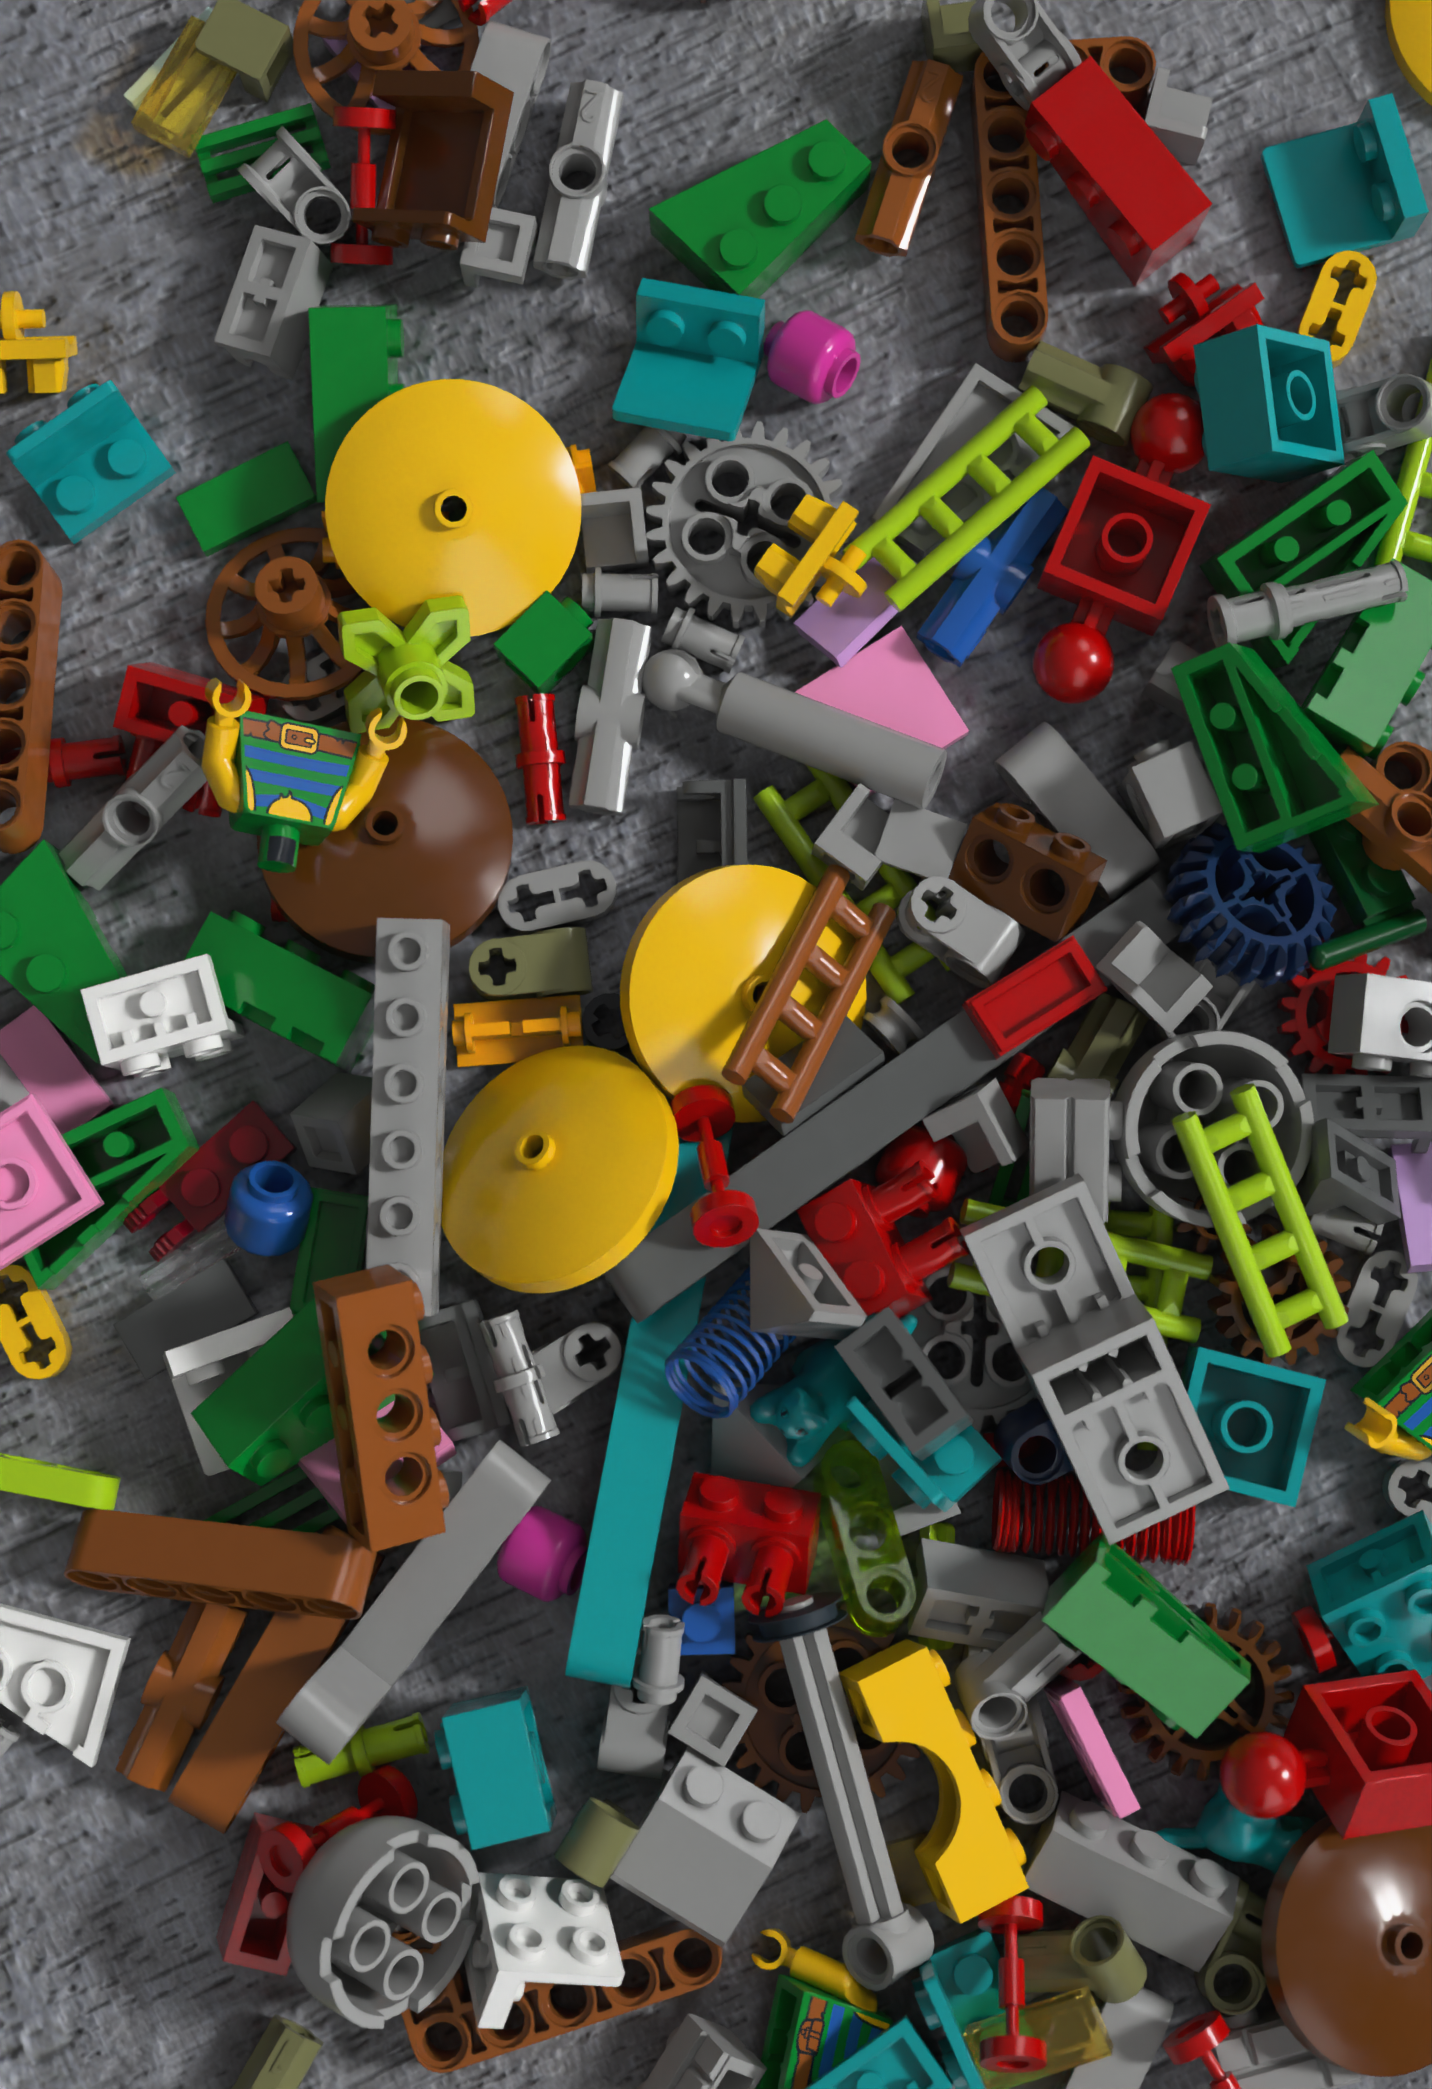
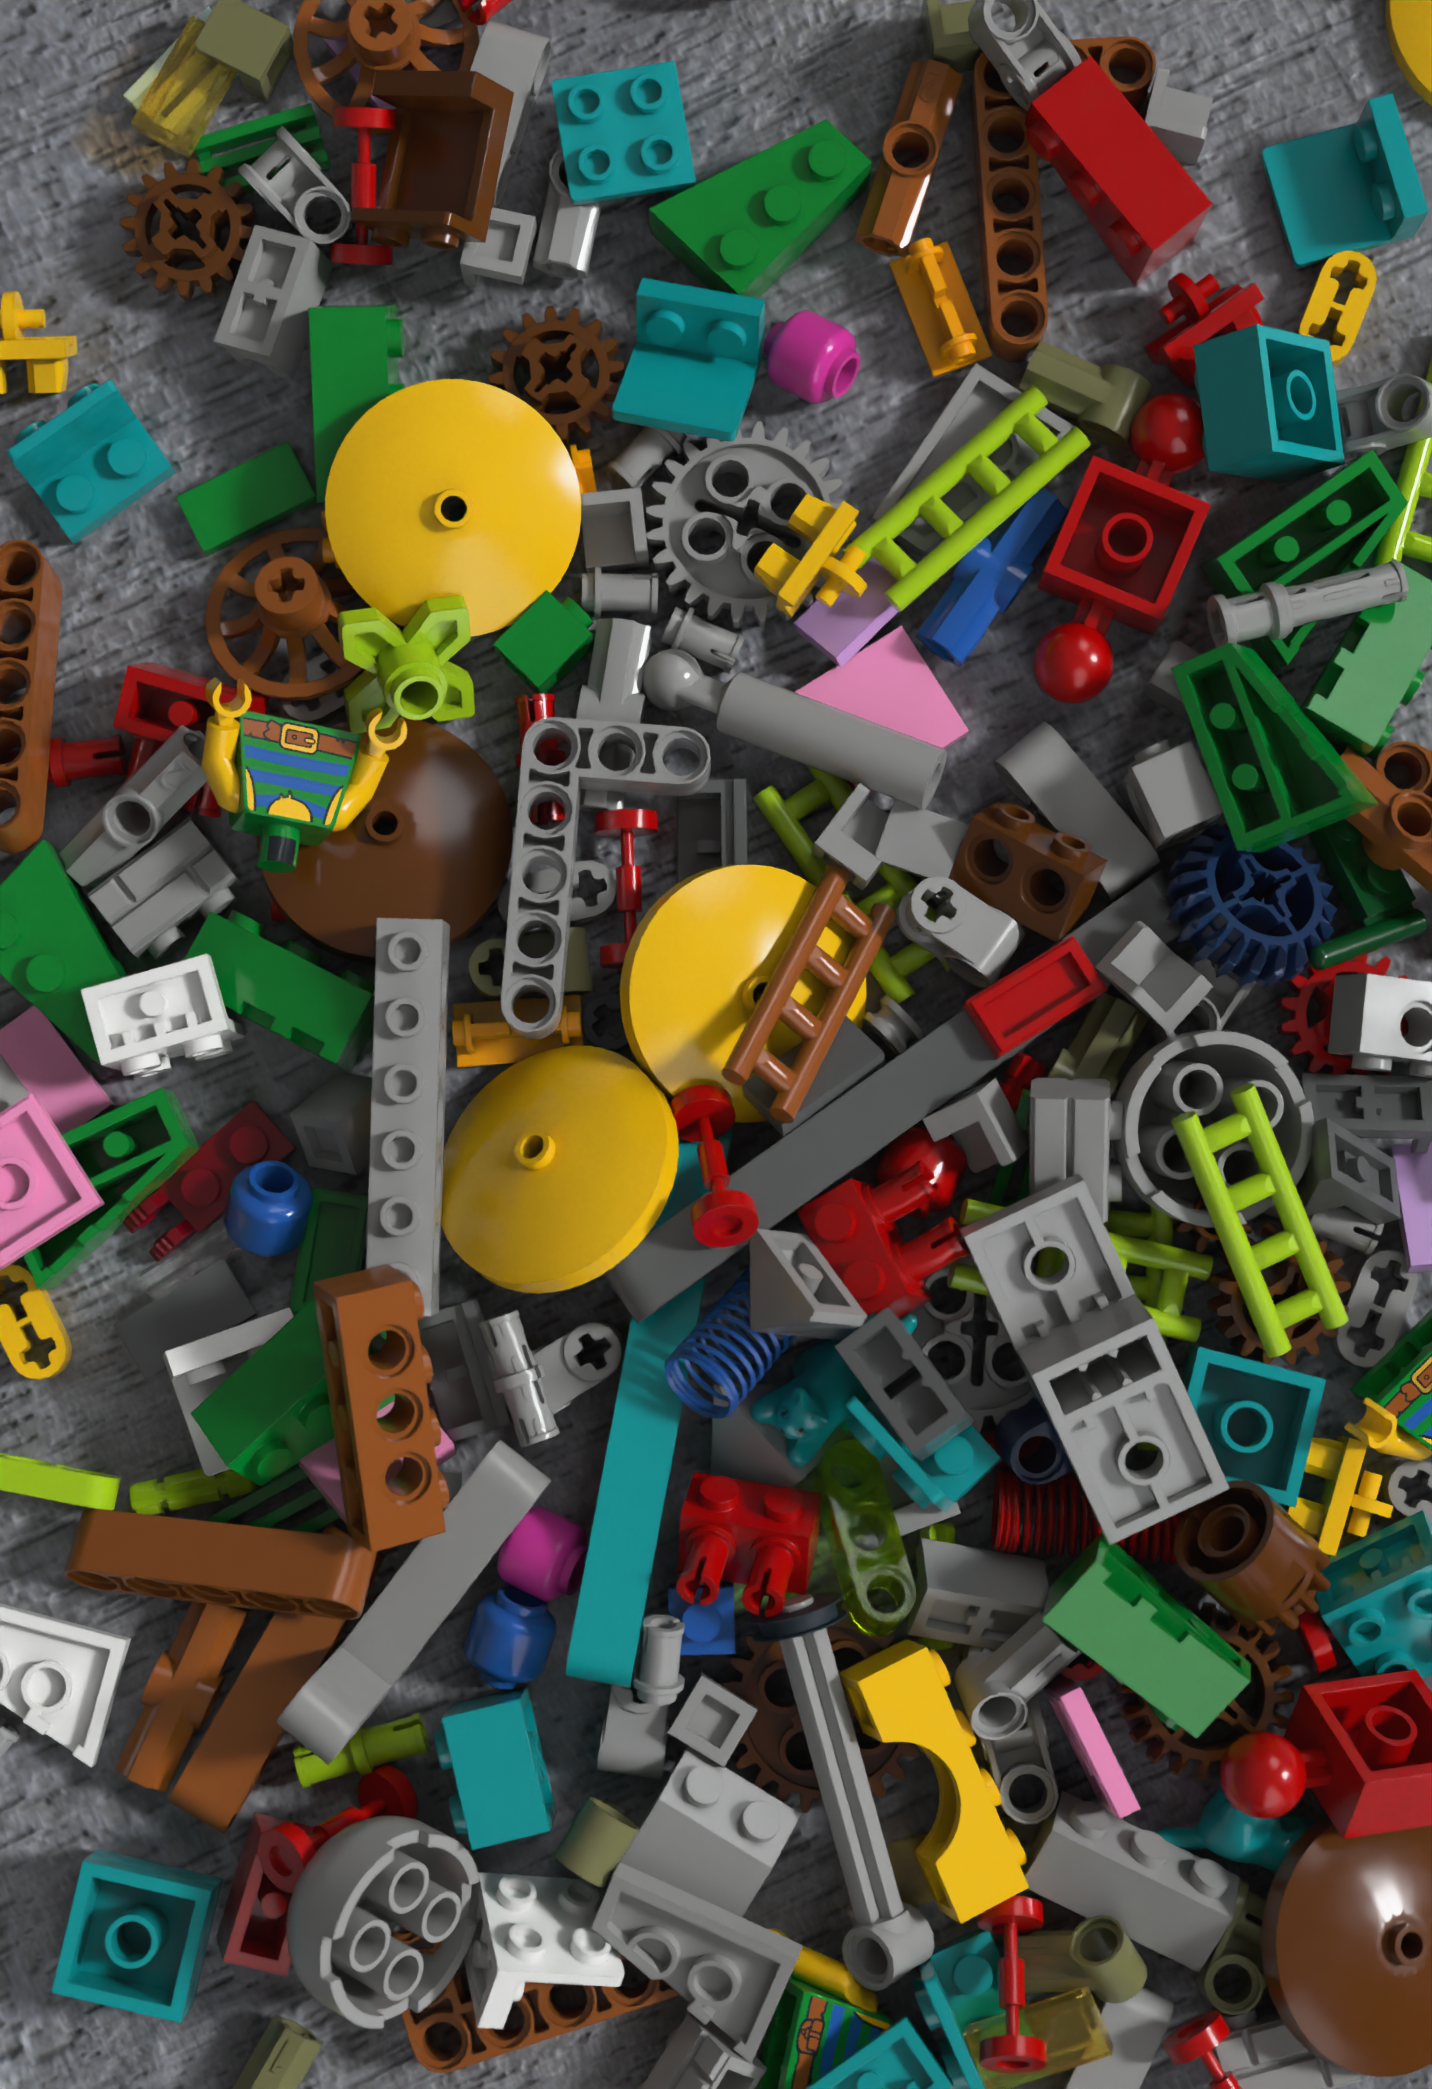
none -> teal brick [51,1849,223,2023]
none -> light grey brick [87,817,243,960]
none -> reddish brown gear [120,159,258,301]
none -> lime axle [130,1469,257,1515]
none -> blue head [464,1586,557,1689]
none -> reddish brown gear [488,306,625,447]
none -> light grey beam [501,717,711,1040]
none -> teal bracket [551,61,696,205]
none -> light grey wing [591,1862,803,2064]
none -> red wheel [594,809,658,969]
none -> light orange hinge [889,238,992,378]
none -> reddish brown gear [1174,1480,1331,1636]
none -> yellow hips [1282,1436,1394,1556]

